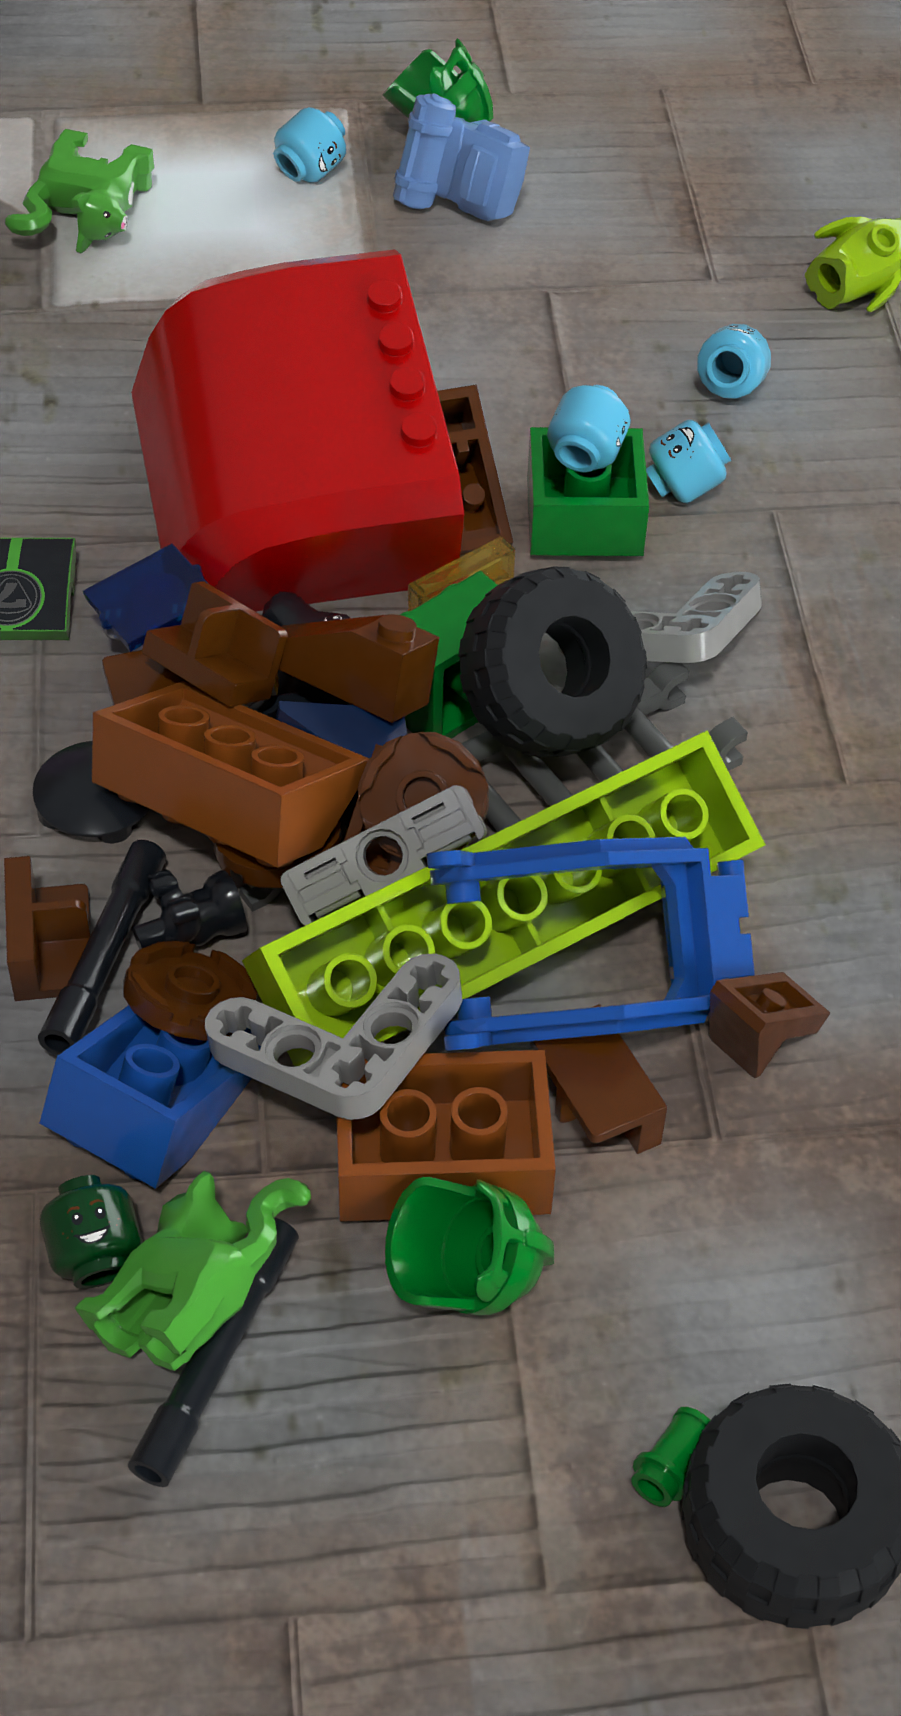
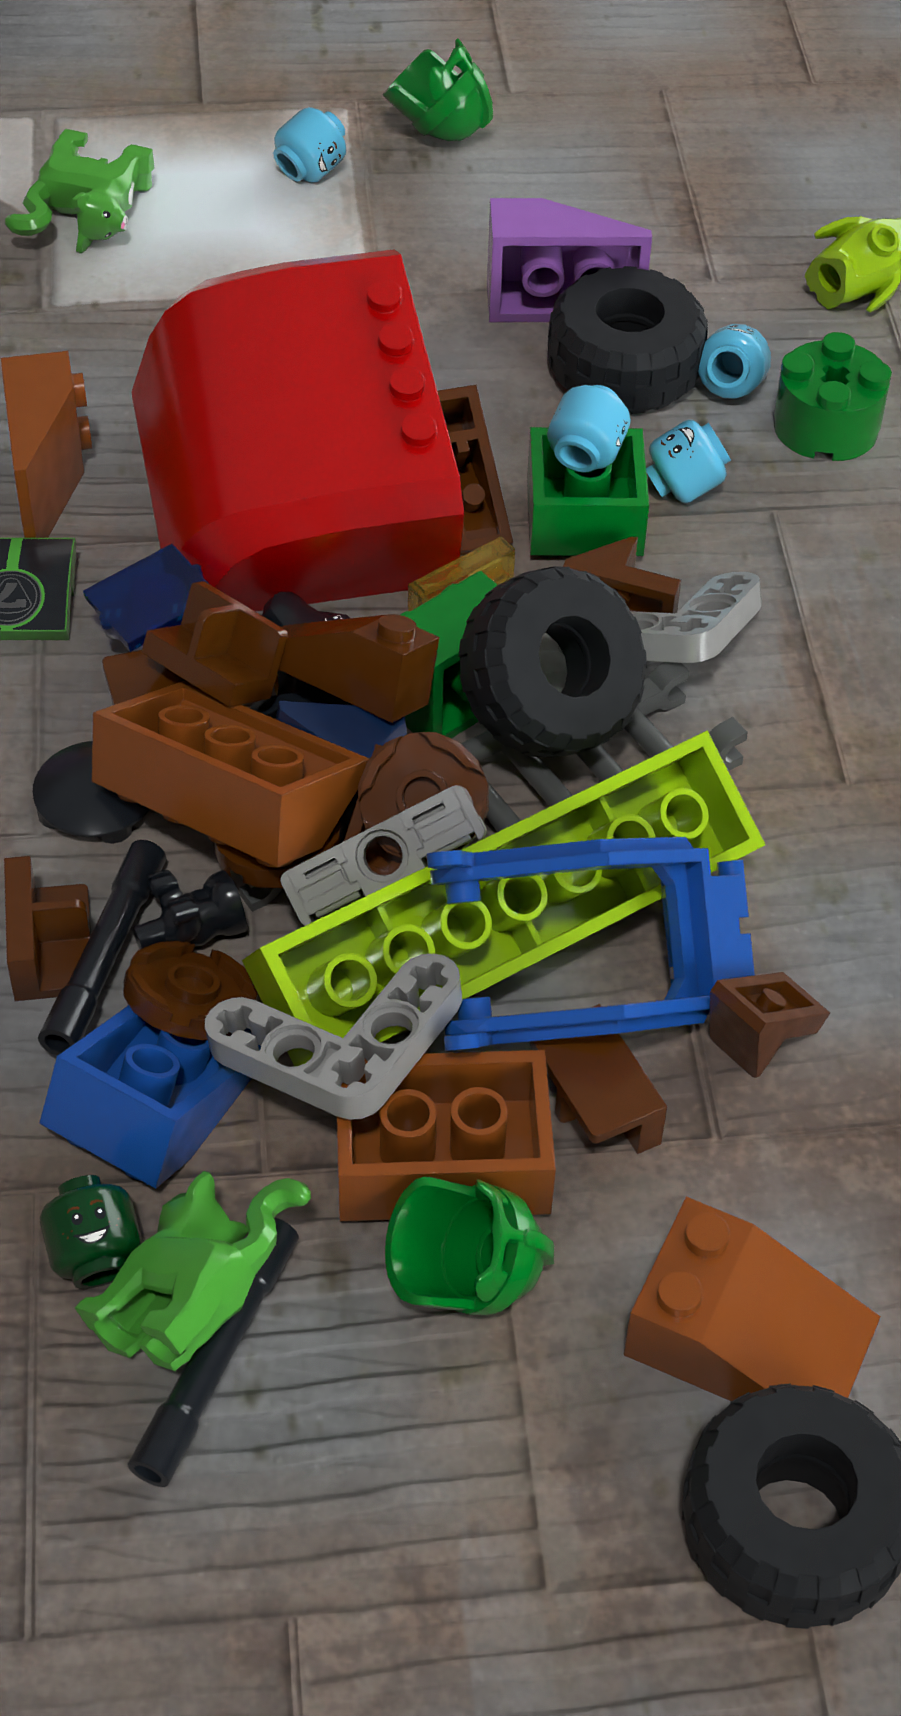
medium blue piece [393,93,530,221] -> none
green pin [631,1406,711,1507] -> none
none -> dark orange slope [0,351,92,538]
none -> medium lavender slope [487,198,652,322]
none -> black tyre [548,266,708,414]
none -> reddish brown slope [563,537,681,613]
none -> dark orange slope [624,1197,881,1401]
none -> green brick [774,332,892,461]

